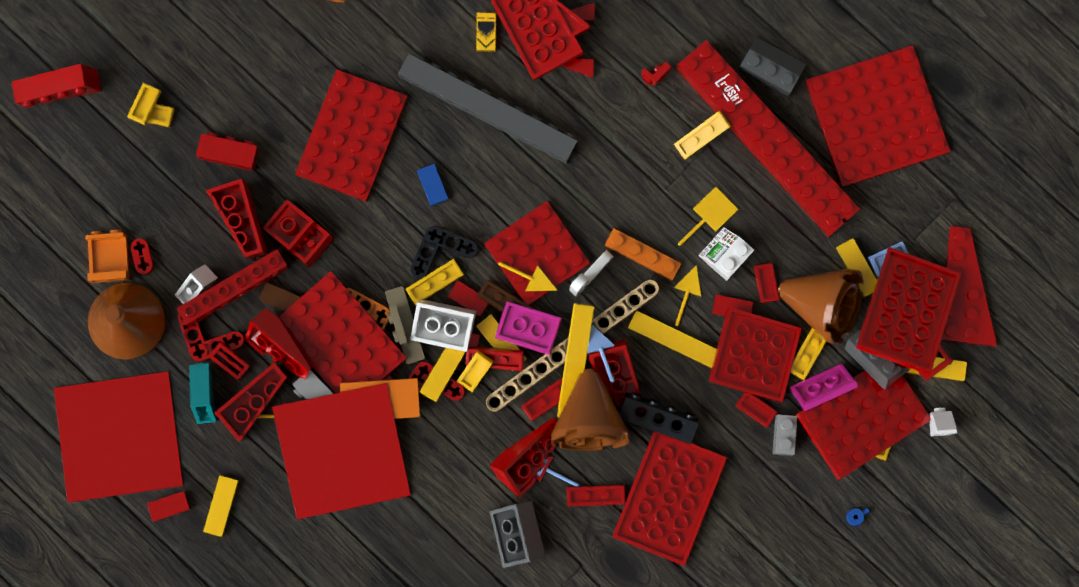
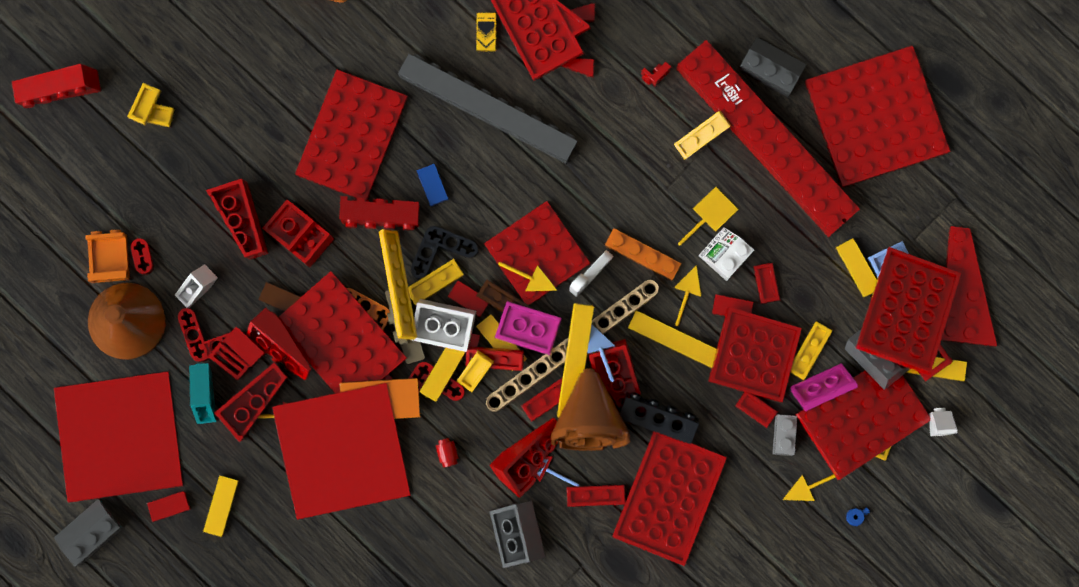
red brick [177,249,288,328] -> none
red brick [196,132,259,171] -> none
light grey brick [292,370,333,399] -> none
dark orange cone [778,268,864,345] -> none
none -> dark grey slope [54,499,124,567]
none -> red tile [223,327,265,367]
none -> red wedge [339,196,420,230]
none -> yellow tile [379,229,417,340]
none -> red brick [435,438,459,467]
none -> yellow piece [783,474,836,501]

